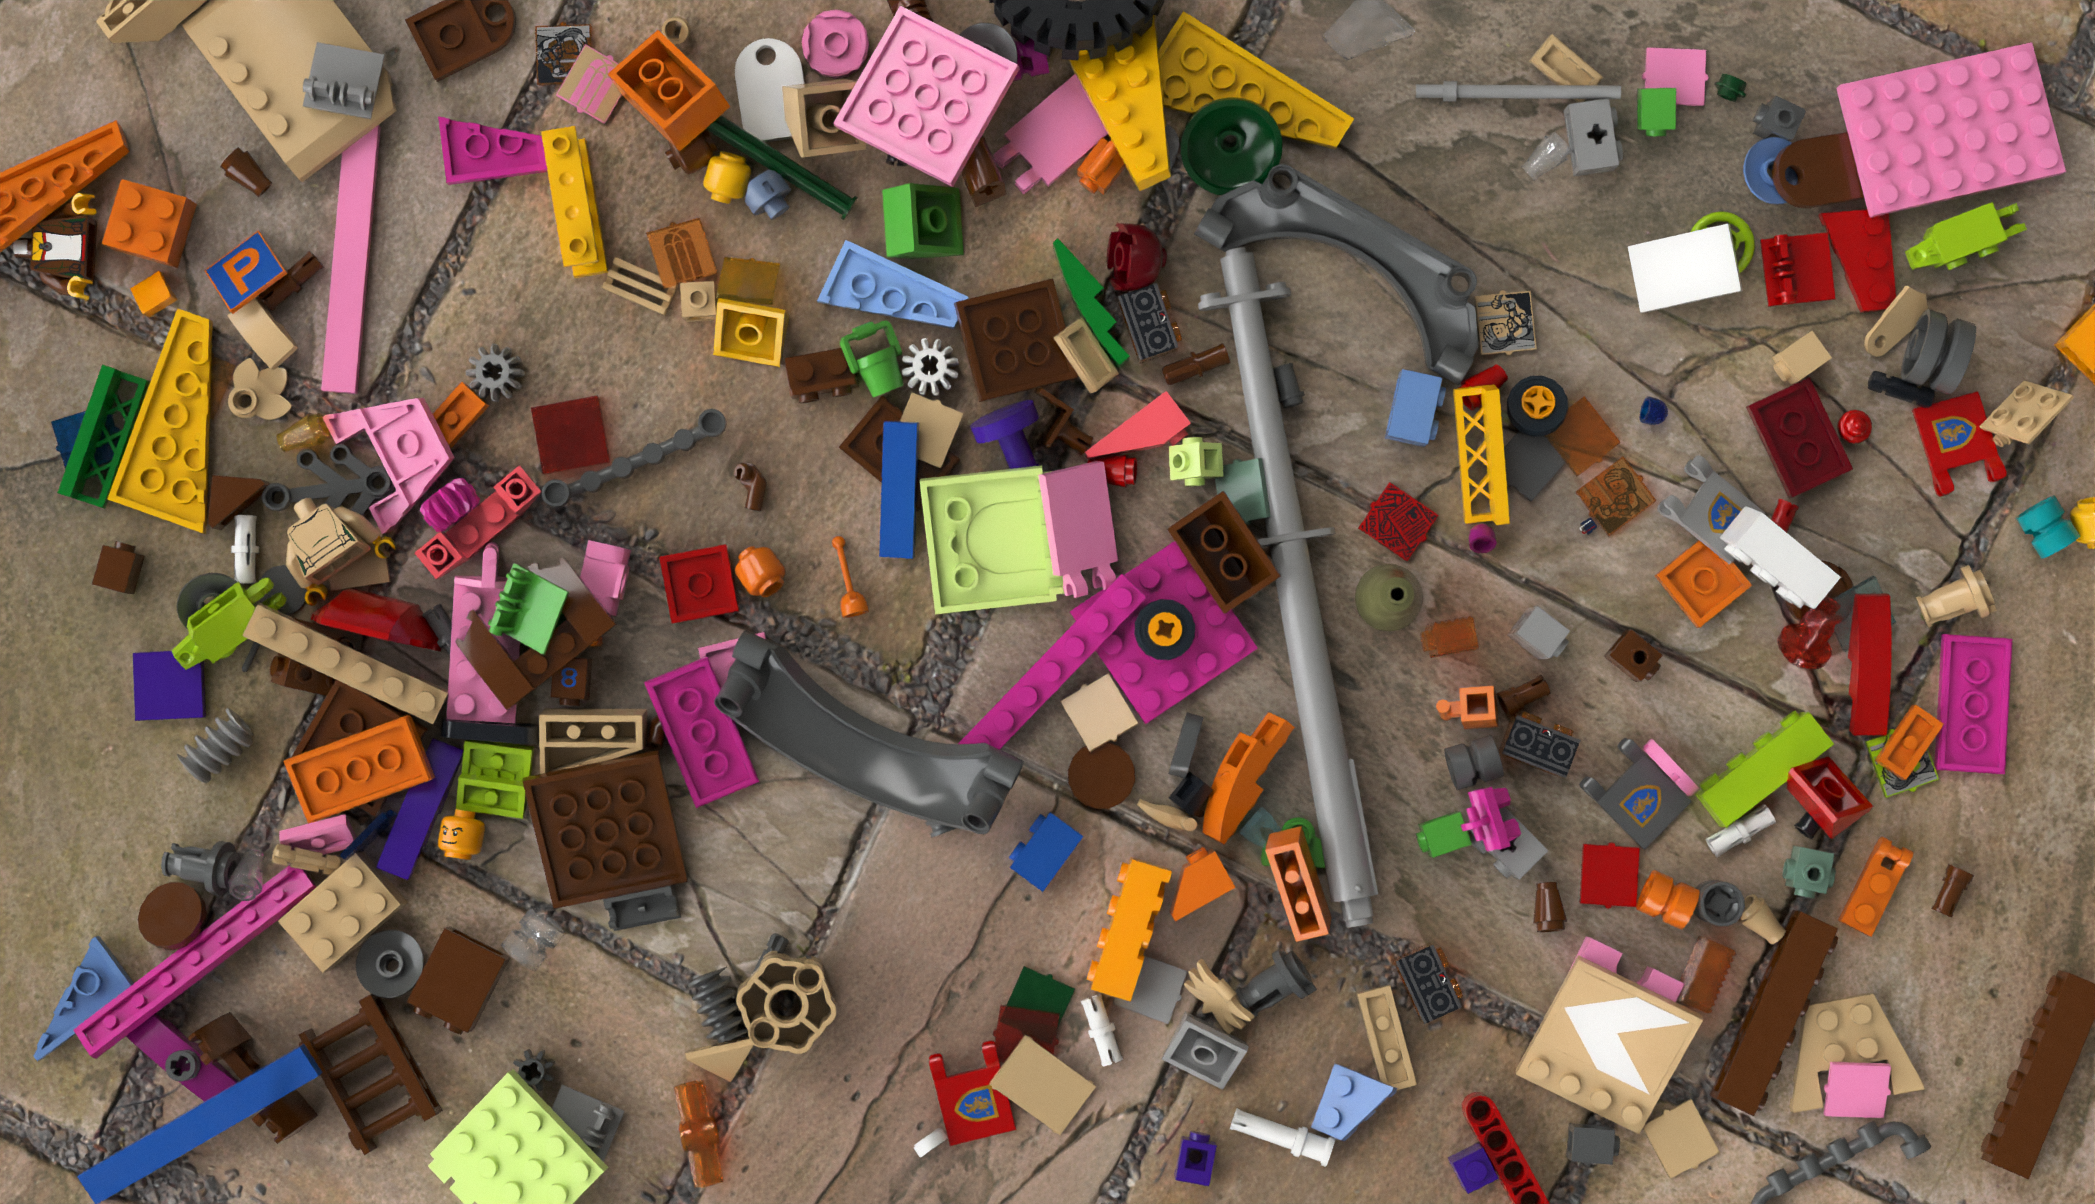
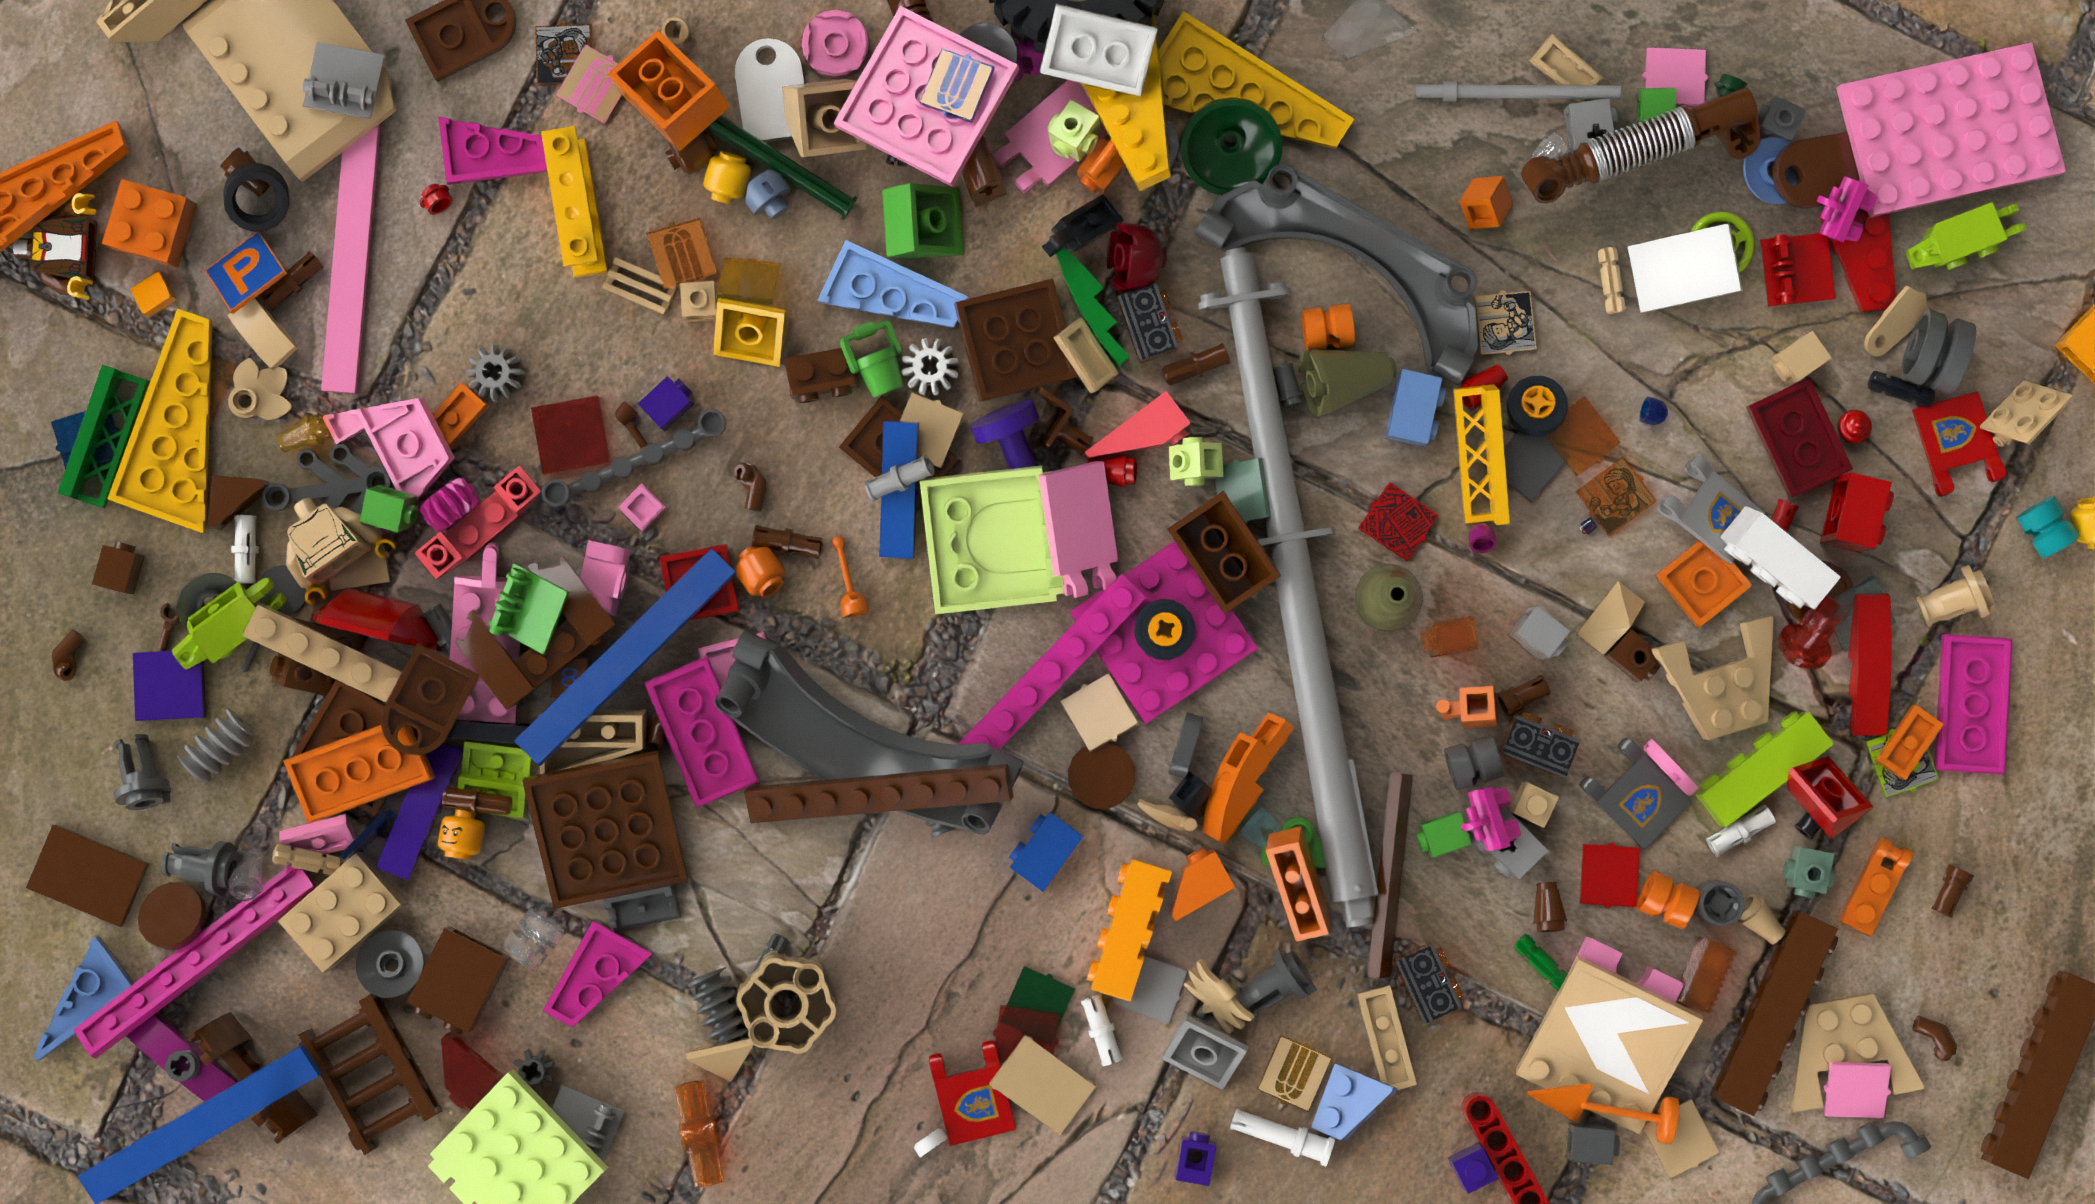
none -> reddish brown tile [26,825,150,927]
none -> reddish brown arm [52,629,85,681]
none -> dark grey piece [114,734,171,810]
none -> reddish brown hand [157,603,181,651]
none -> black tyre [223,163,289,232]
none -> bright green brick [360,485,418,533]
none -> reddish brown tile [381,643,479,755]
none -> red plate [420,184,453,215]
none -> clear red slope [441,1031,503,1110]
none -> reddish brown axle [442,786,513,815]
none -> blue tile [514,548,736,767]
none -> dark pink wing [543,920,653,1027]
none -> reddish brown hand [615,402,648,448]
none -> bright pink tile [618,483,667,532]
none -> dark purple brick [638,376,694,432]
none -> reddish brown plate [744,764,1014,823]
none -> reddish brown pin [752,525,823,559]
none -> light grey pin [864,455,935,501]
none -> piece [919,48,995,123]
none -> white tile [1040,4,1157,96]
none -> black hinge [1042,194,1124,257]
none -> yellowish green brick [1048,100,1102,162]
none -> piece [1257,1034,1333,1112]
none -> olive cone [1298,349,1397,417]
none -> orange wheel [1301,303,1355,351]
none -> reddish brown tile [1367,772,1413,978]
none -> orange panel [1459,176,1513,229]
none -> tan brick [1509,782,1559,828]
none -> green axle [1514,934,1568,991]
none -> reddish brown piece [1521,88,1760,204]
none -> orange piece [1528,1083,1679,1145]
none -> tan slope [1576,581,1645,655]
none -> tan axle [1598,247,1626,314]
none -> tan wing [1652,616,1774,740]
none -> dark pink hips [1816,176,1878,242]
none -> red brick [1820,472,1894,553]
none -> reddish brown arm [1912,1015,1957,1061]

